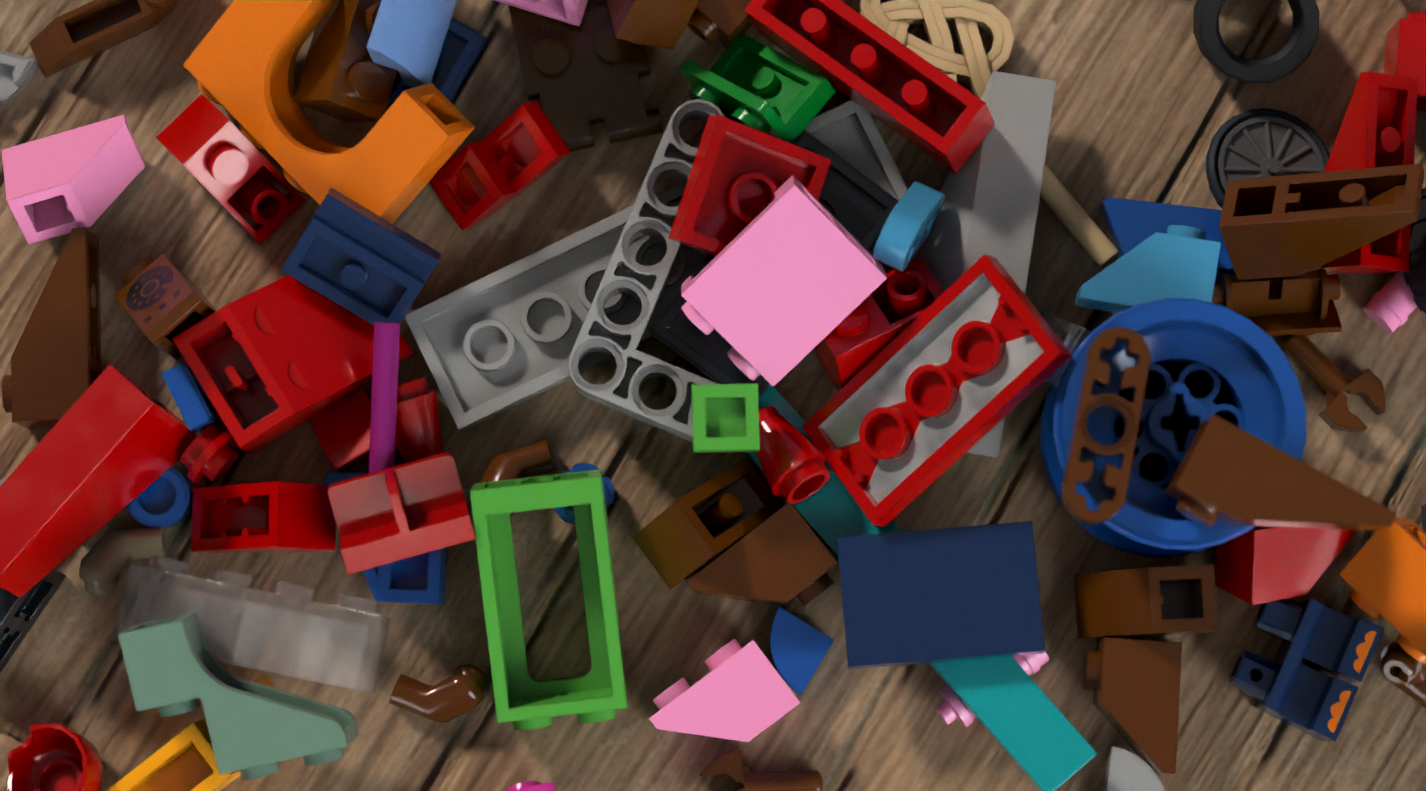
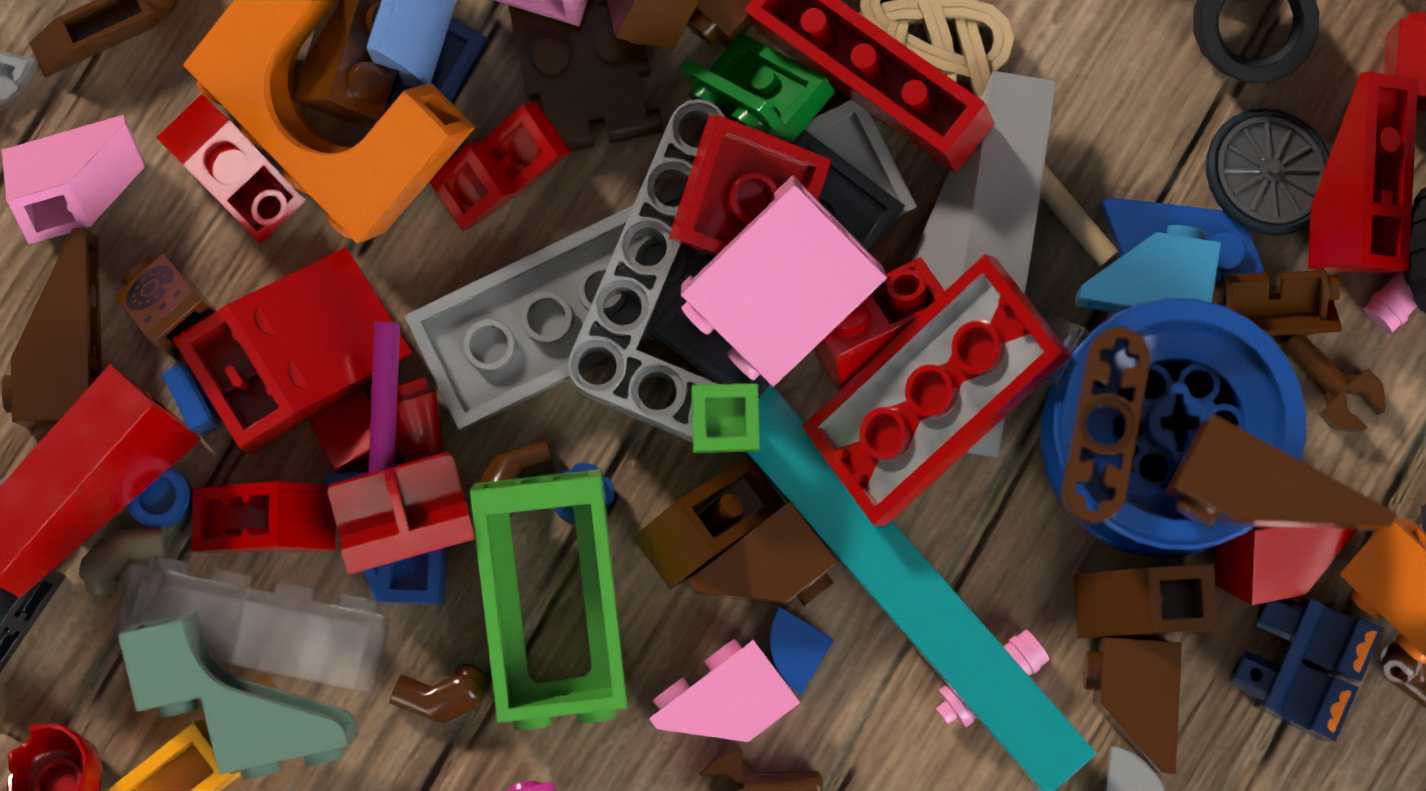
red plate [180,424,239,484] -> none
dark blue plate [281,188,441,325] -> none
red cone [755,406,831,504] -> none
dark blue tile [837,521,1045,670] -> none
dark azure beam [872,181,945,272] -> none
reddish brown slope [1219,163,1425,280] -> none

